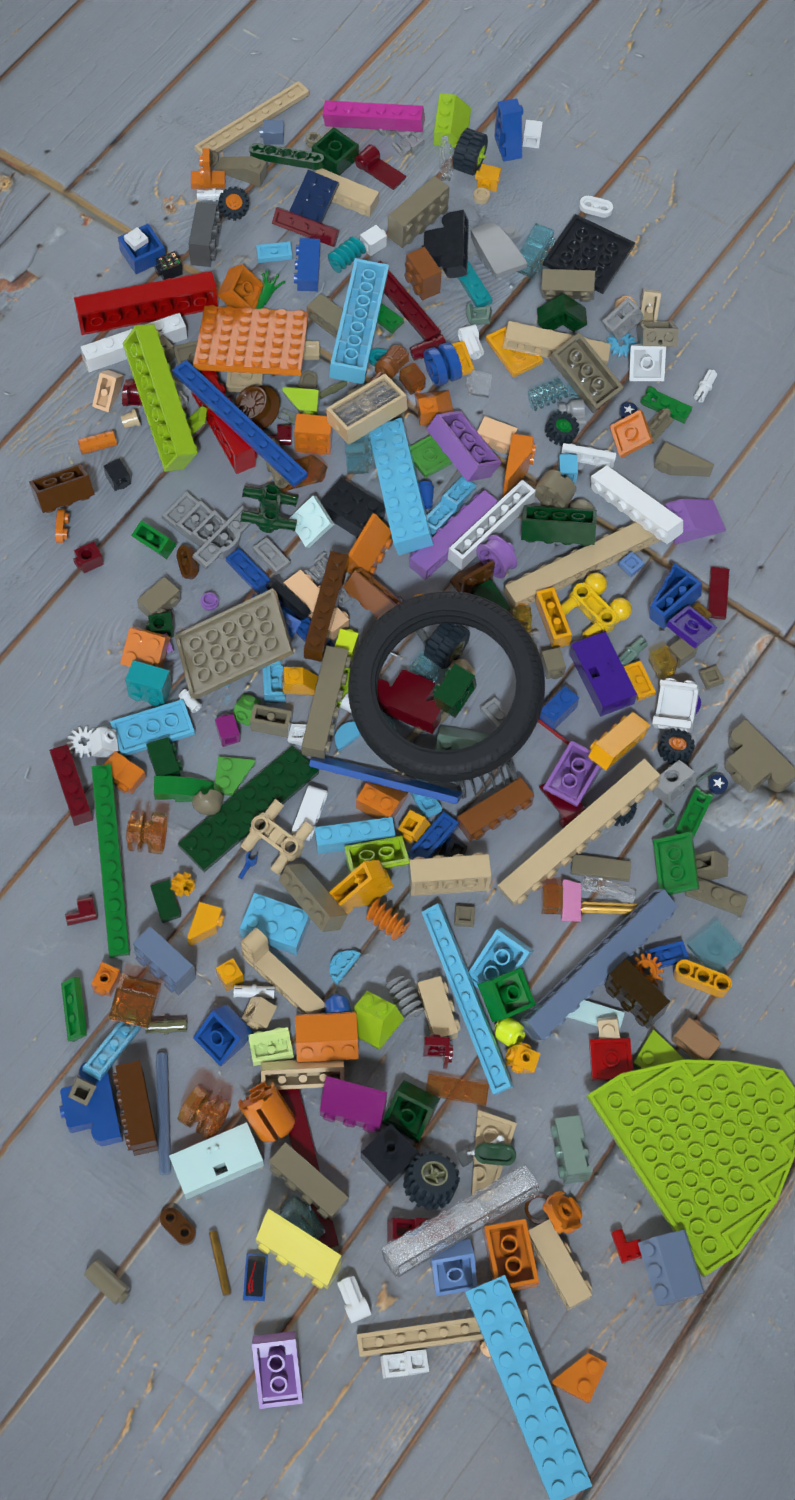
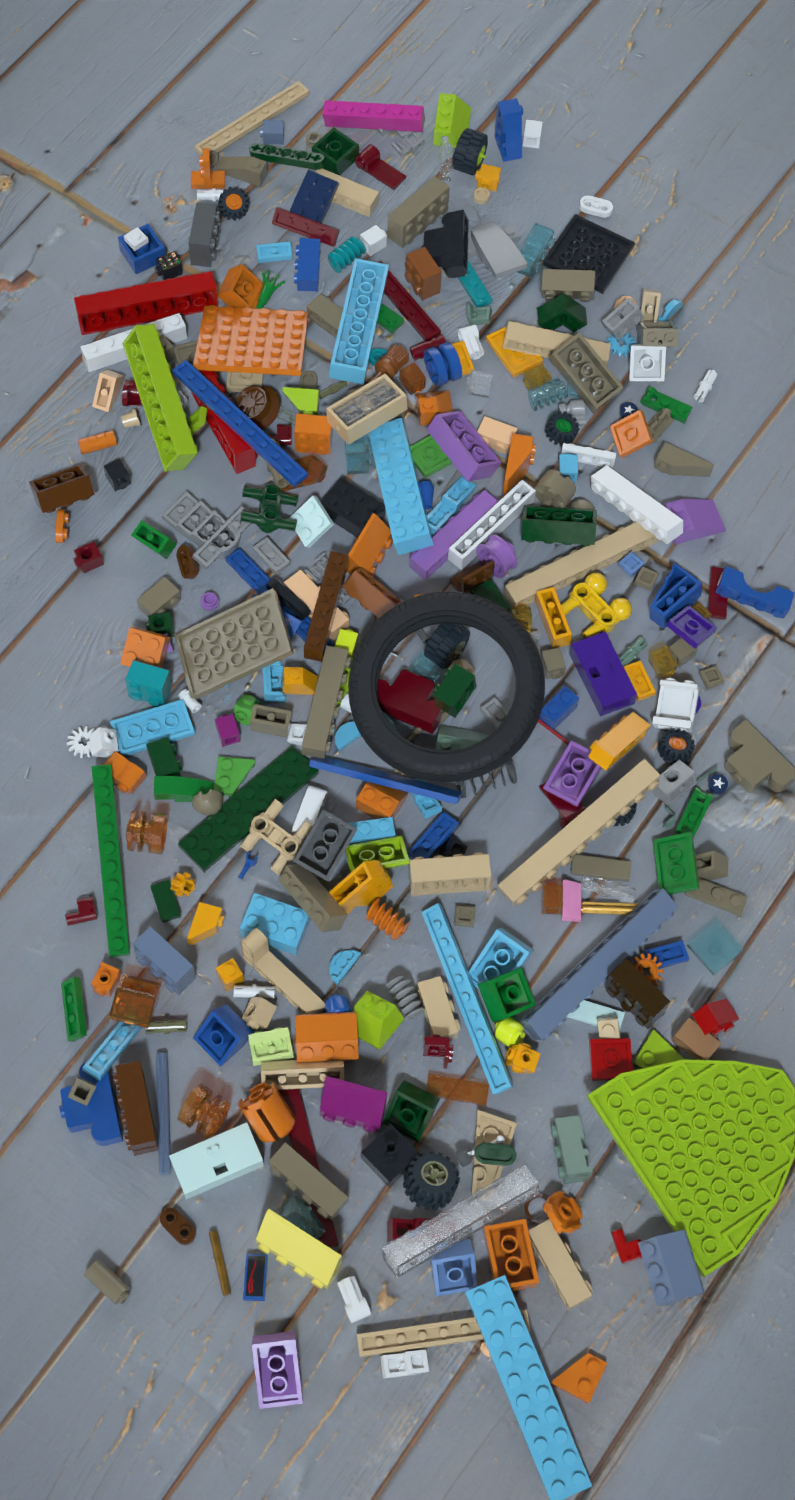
dark red brick [49,744,93,826] -> none
tan plate [303,341,320,360] -> none
light orange brick [398,810,431,843] -> none
dark orange brick [457,777,534,842] -> none
light orange beam [673,960,732,998] -> none
none -> dark grey brick [293,809,358,881]
none -> clear yellow brick [523,365,552,395]
none -> dark tan plate [634,566,659,591]
none -> medium azure tile [657,299,683,321]
none -> red brick [692,999,739,1035]
none -> blue arch [715,566,795,619]

